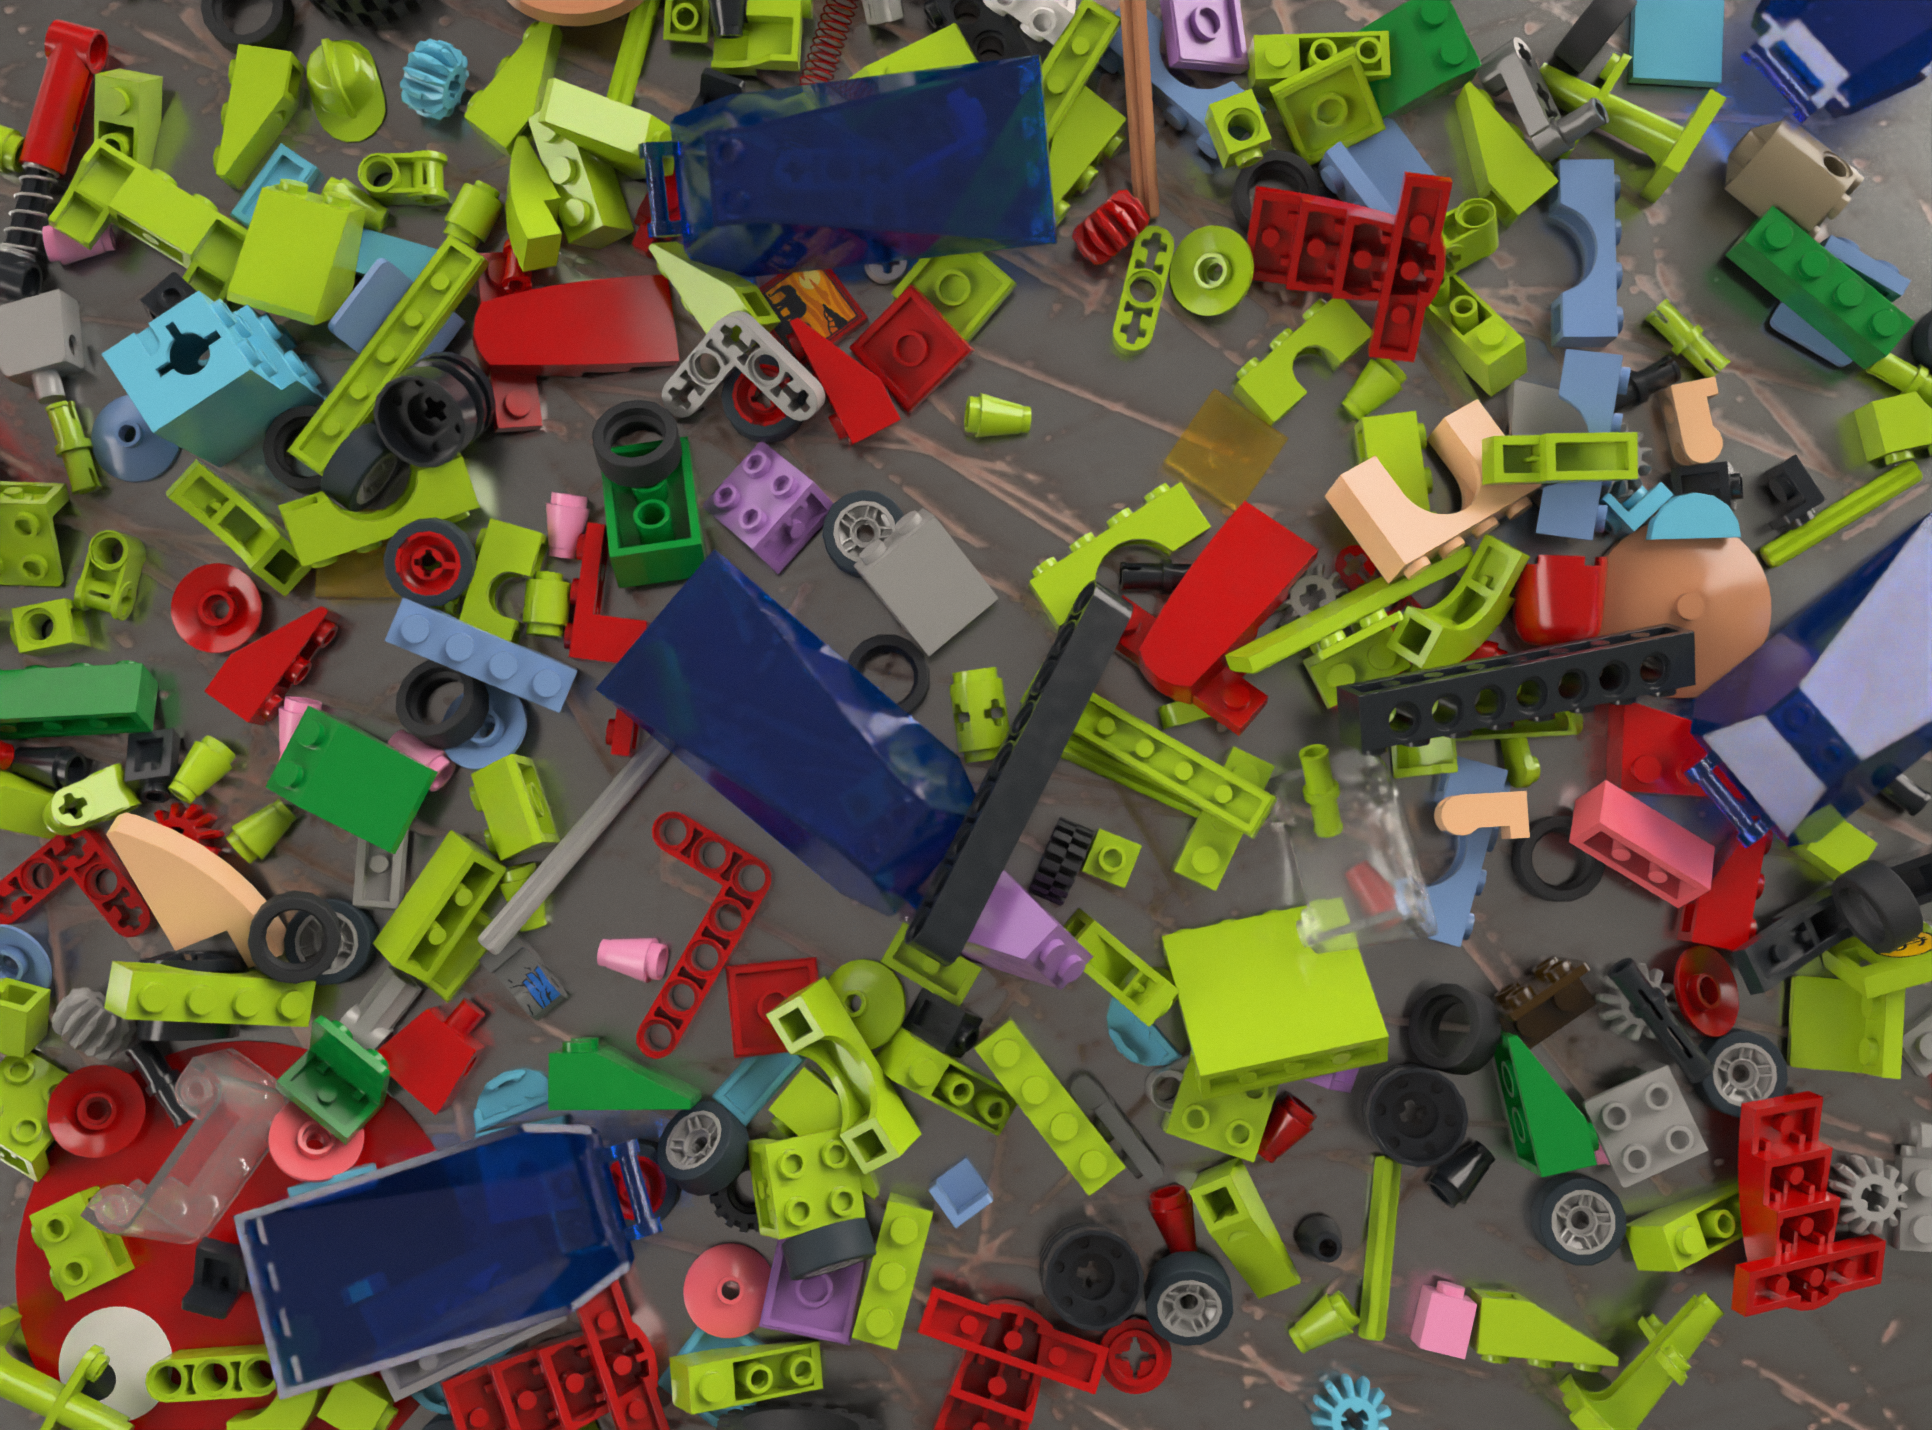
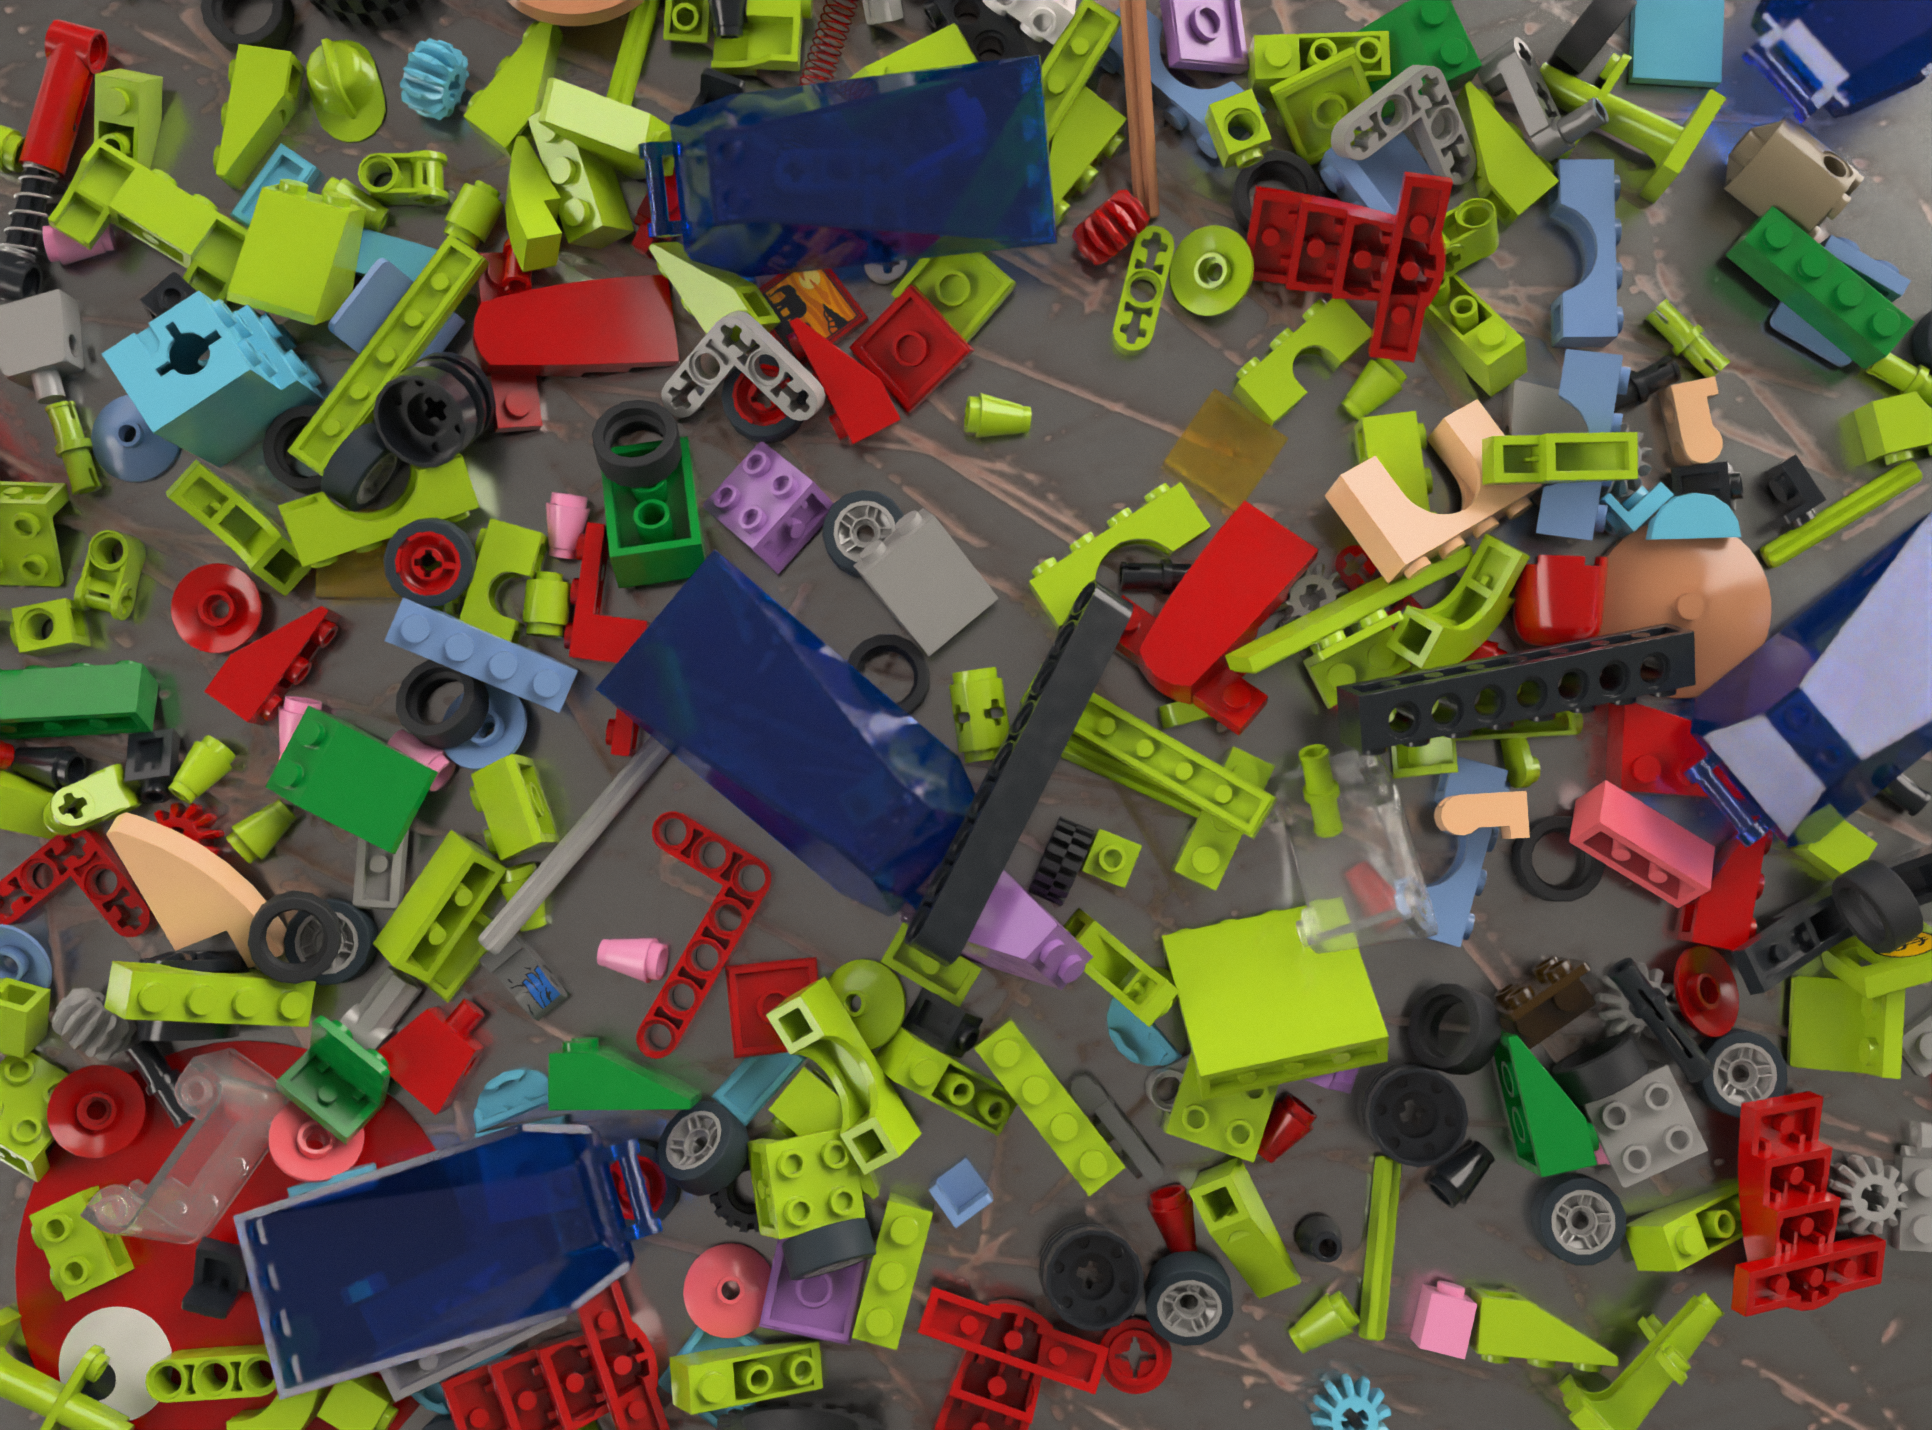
none -> light grey beam [1331,65,1477,185]
none -> black tyre [1552,1033,1648,1106]

